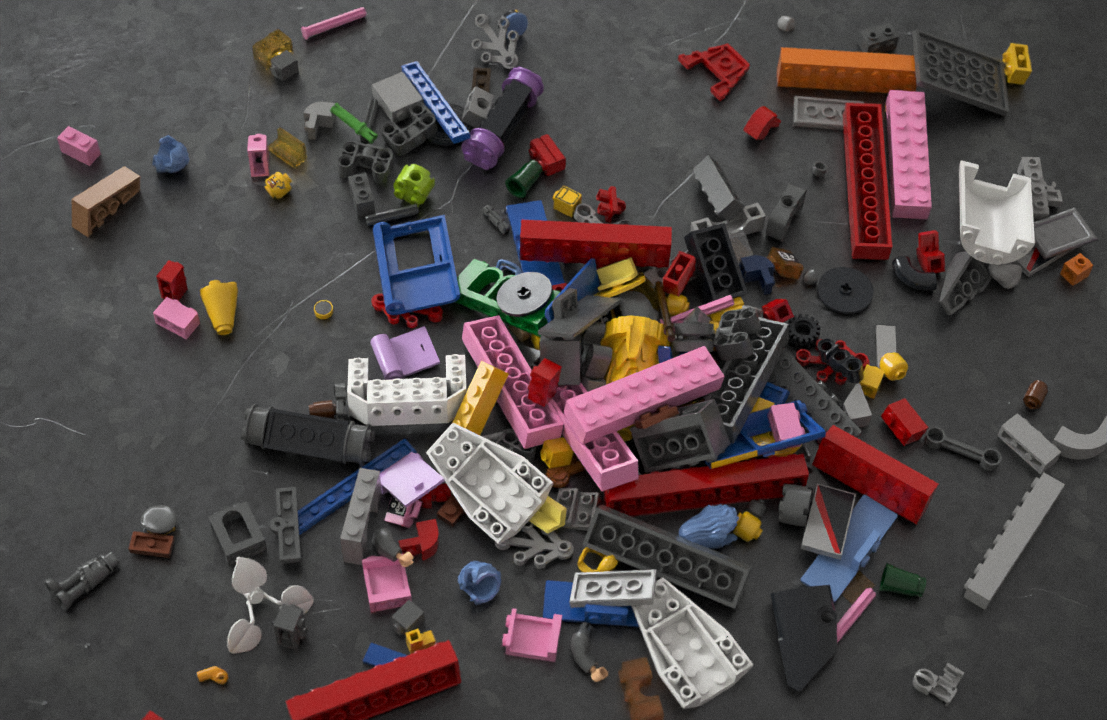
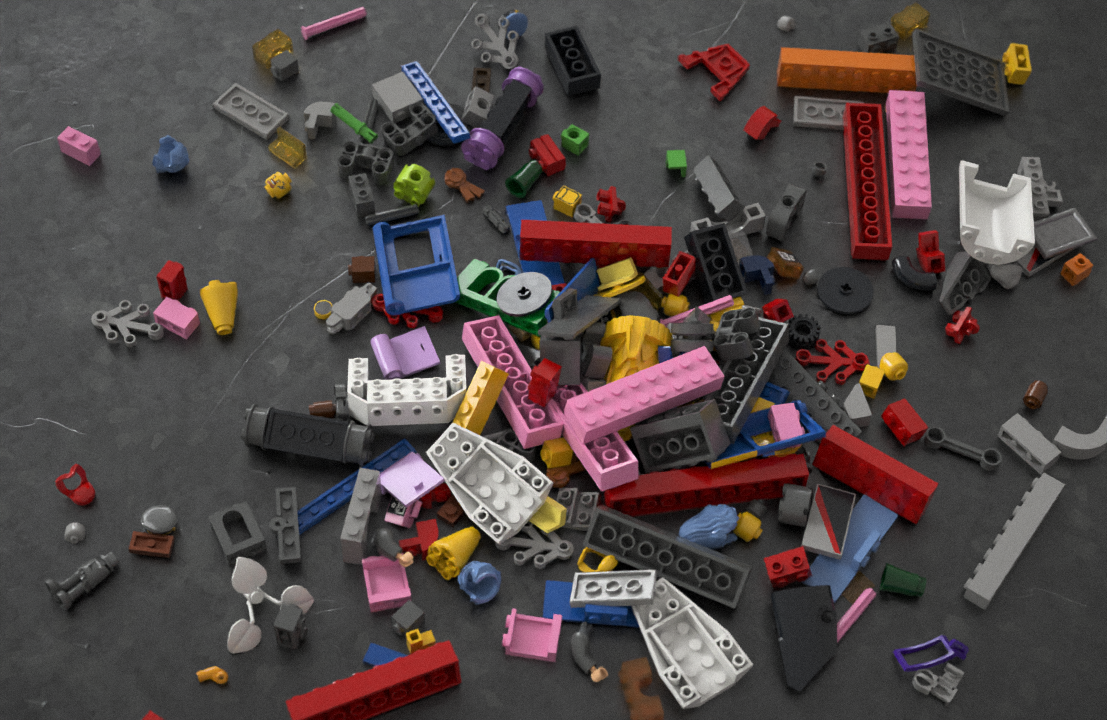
medium nougat wedge [72,166,140,237] -> none
bright pink torso [248,134,269,177] -> none
copper plate [634,404,679,429] -> none
dark brown bar [655,281,675,342] -> none
black piece [817,338,864,383] -> none
none -> red piece [55,464,95,506]
none -> light grey piece [64,522,86,544]
none -> light grey plant [91,300,164,347]
none -> light grey tile [213,83,290,140]
none -> light grey hinge [326,282,377,335]
none -> reddish brown brick [348,256,375,283]
none -> yellow cone [426,527,481,580]
none -> dark orange piece [445,168,485,203]
none -> black brick [545,26,601,96]
none -> bright green brick [561,124,589,156]
none -> bright green panel [666,150,687,177]
none -> red brick [764,547,812,588]
none -> clear yellow brick [891,2,930,40]
none -> dark purple sword [893,635,969,672]
none -> red hips [945,307,980,344]

